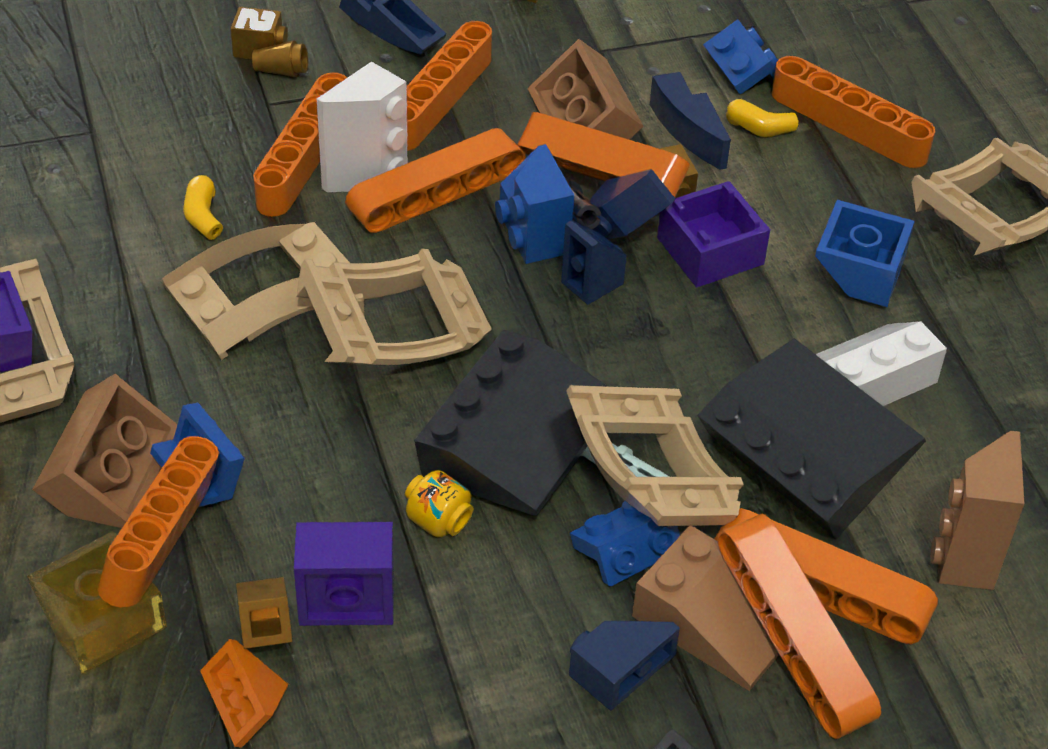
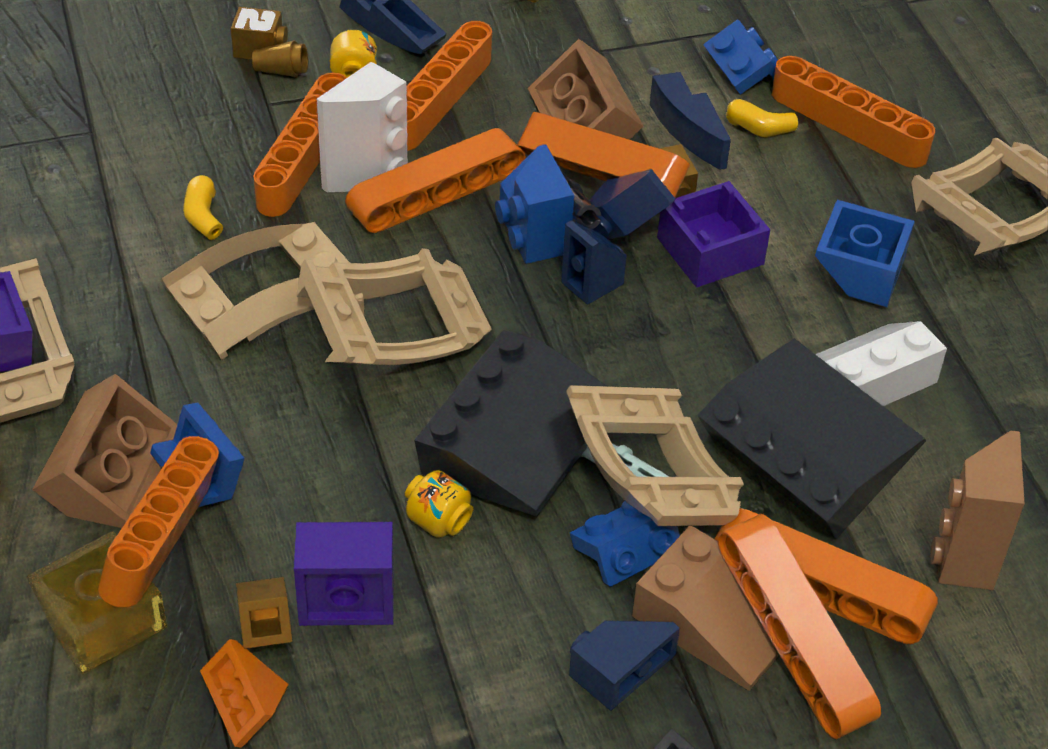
none -> yellow head [330,30,377,78]

